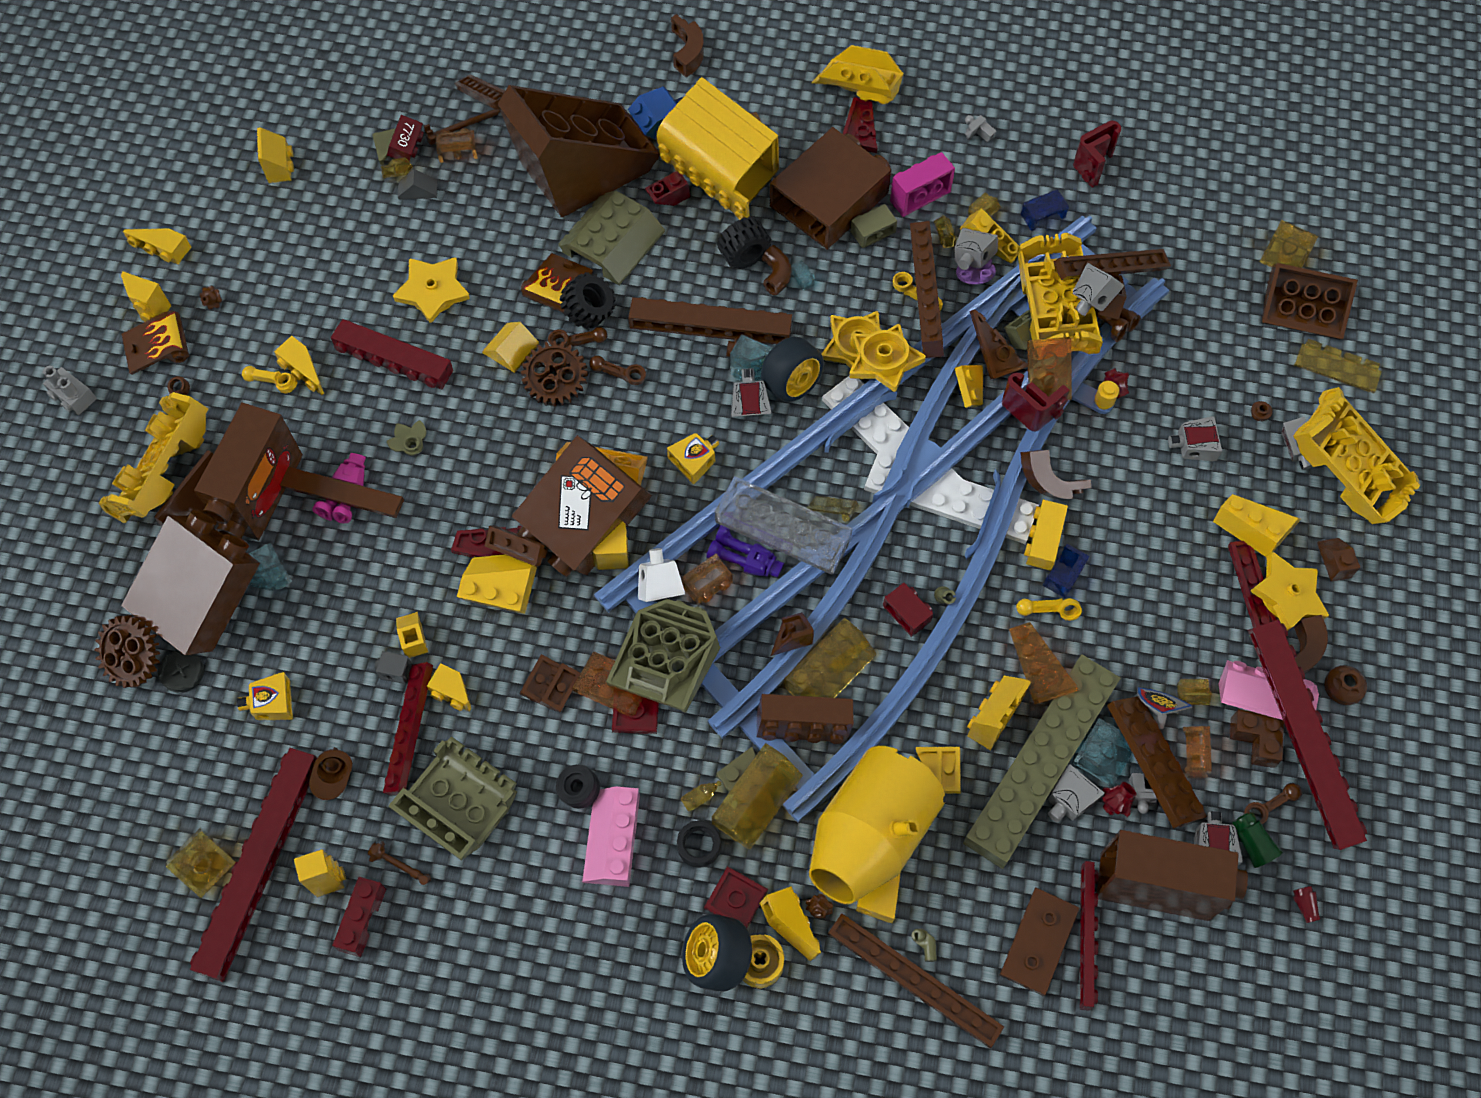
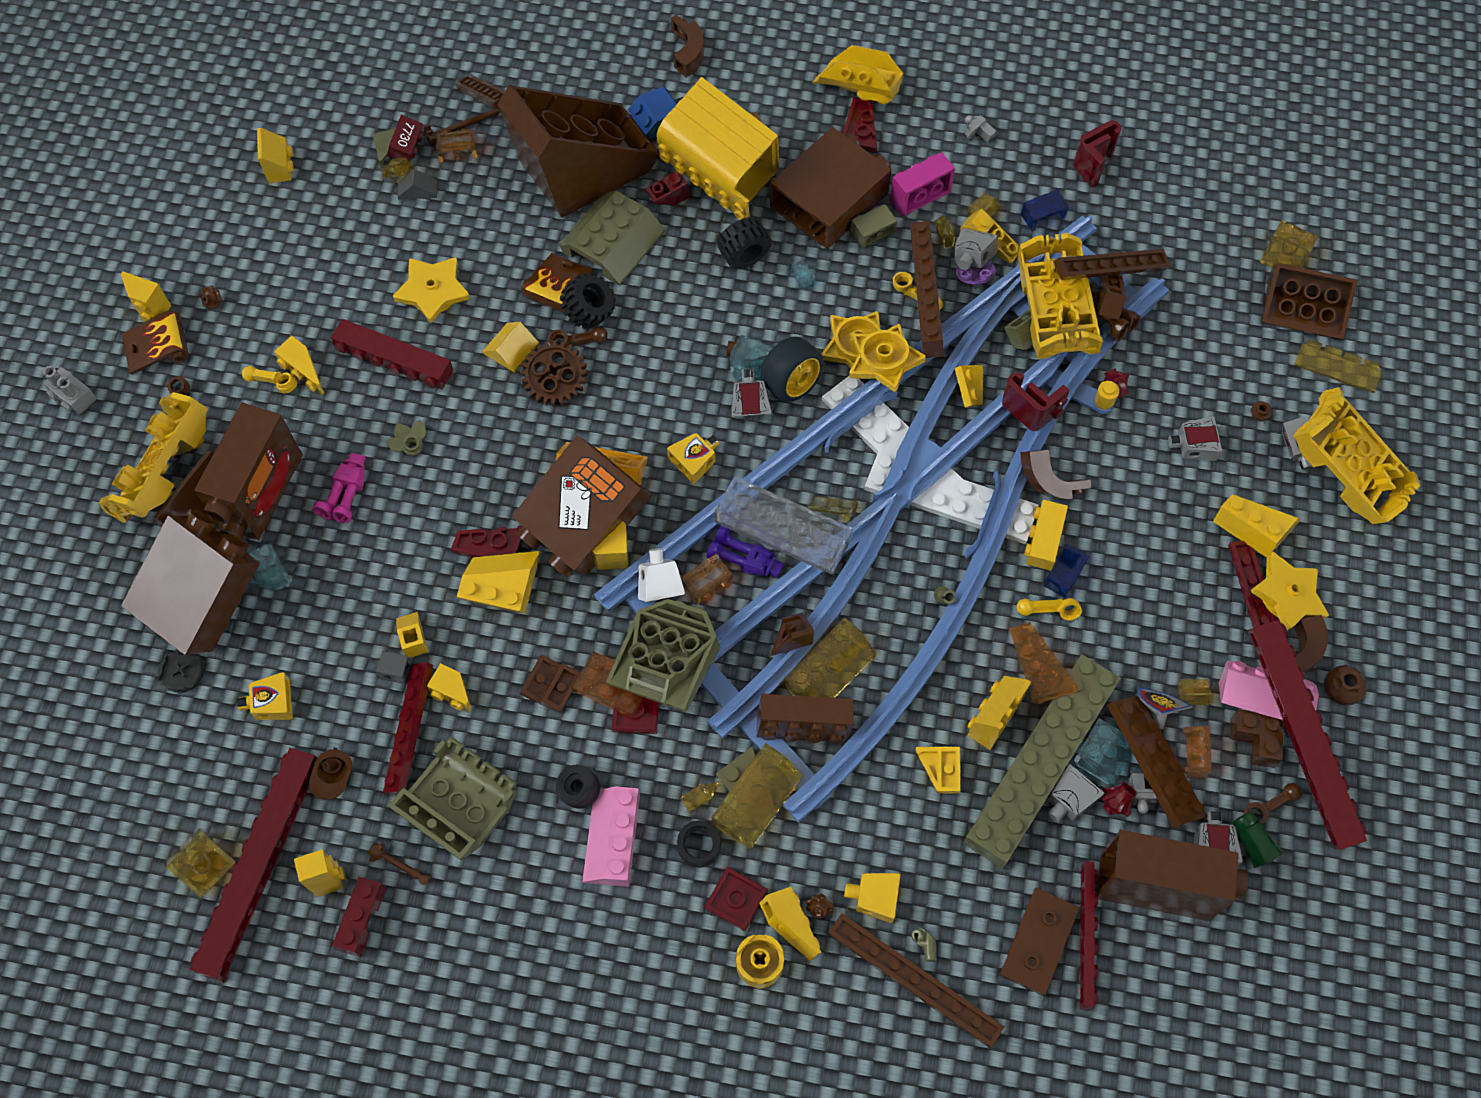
reddish brown gear [94,615,161,688] -> none
yellow slope [123,228,191,265] -> none
reddish brown tile [280,467,404,518] -> none
reddish brown plate [485,525,547,566] -> none
reddish brown piece [589,355,646,385] -> none
reddish brown brick [628,297,792,345] -> none
black wheel [682,914,752,991] -> none
reddish brown cylinder [762,245,792,296] -> none
yellow piece [809,746,945,904] -> none
dark red brick [883,583,933,637] -> none
reddish brown wing [970,309,1028,379] -> none
clear orange plate [1027,337,1072,400] -> none
light grey torso [1073,263,1124,317] -> none
dark red cone [1293,886,1320,923] -> none
reddish brown slope [1317,538,1360,582] -> none

